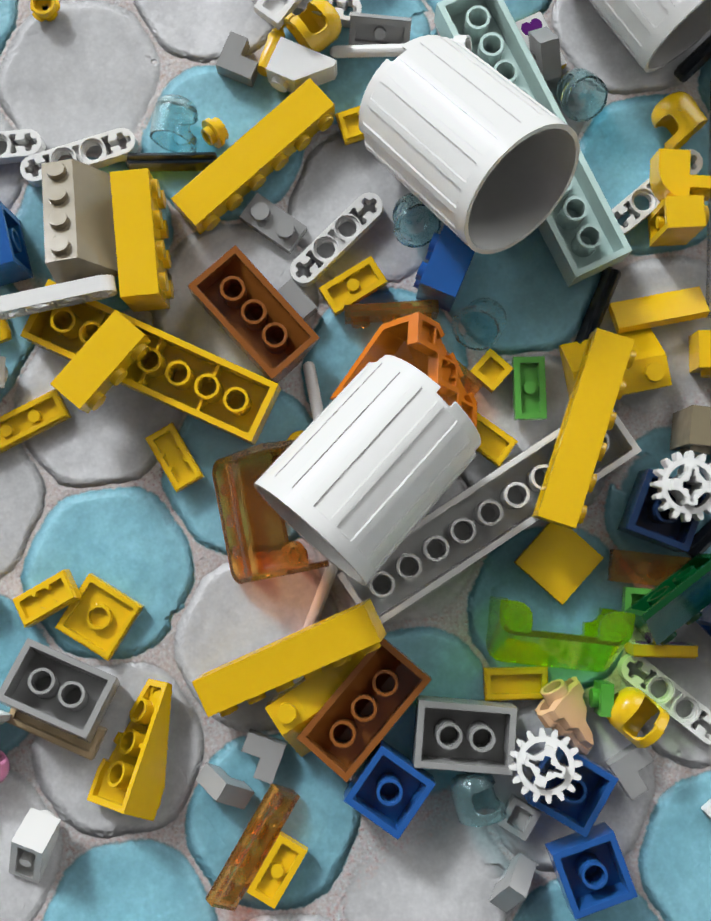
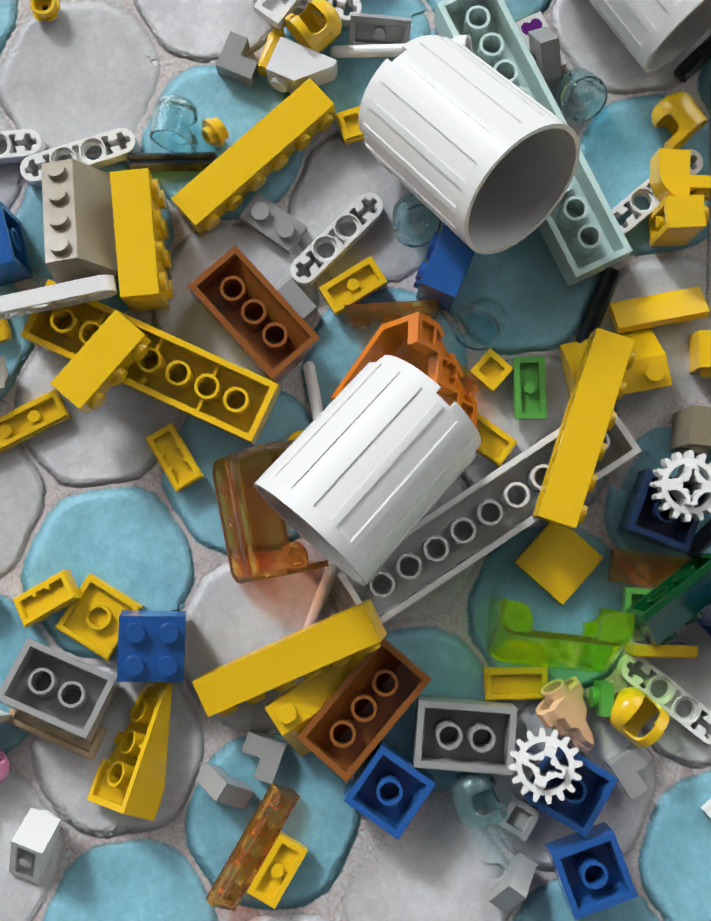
none -> blue brick [117,610,186,682]

